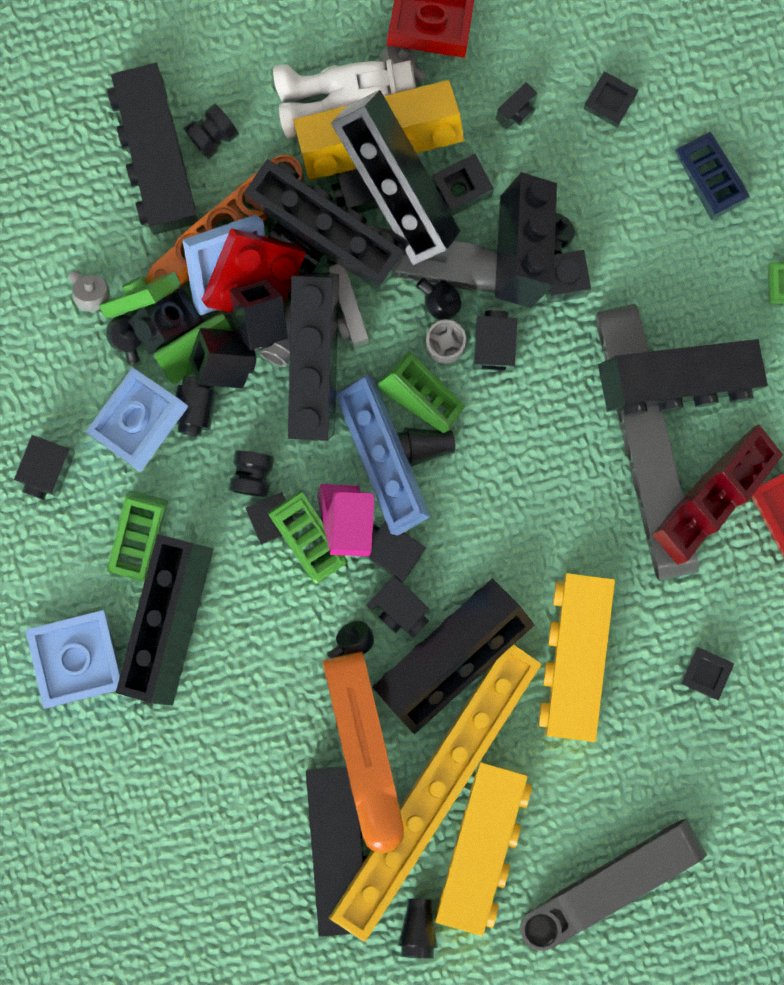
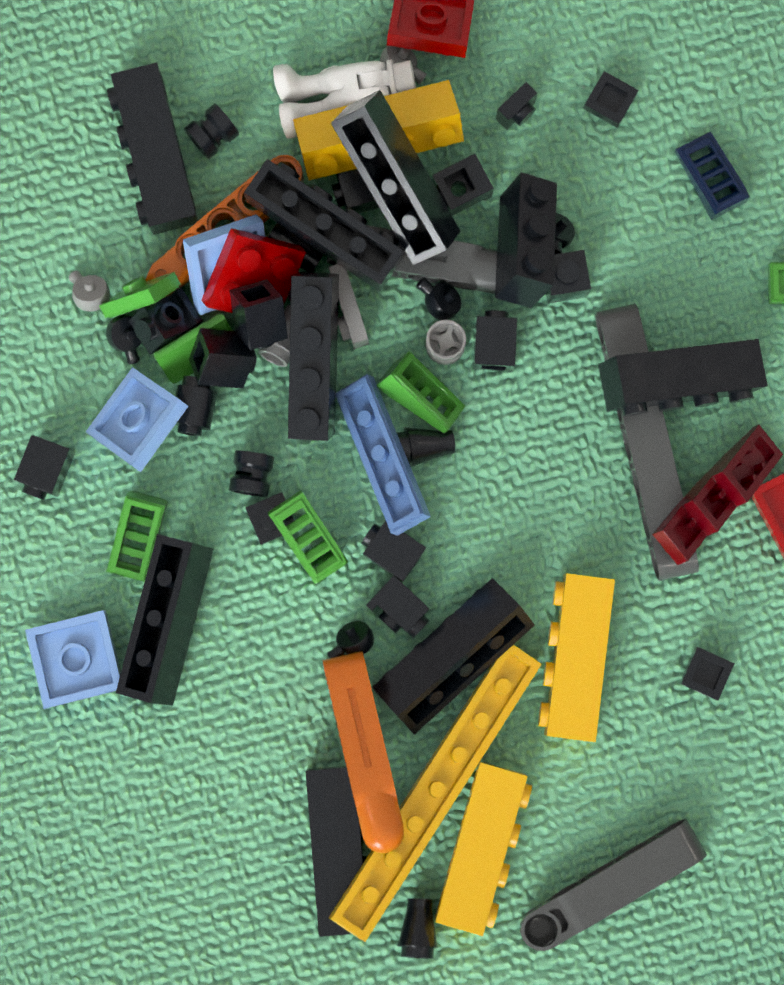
dark pink slope [317,484,374,556] -> none

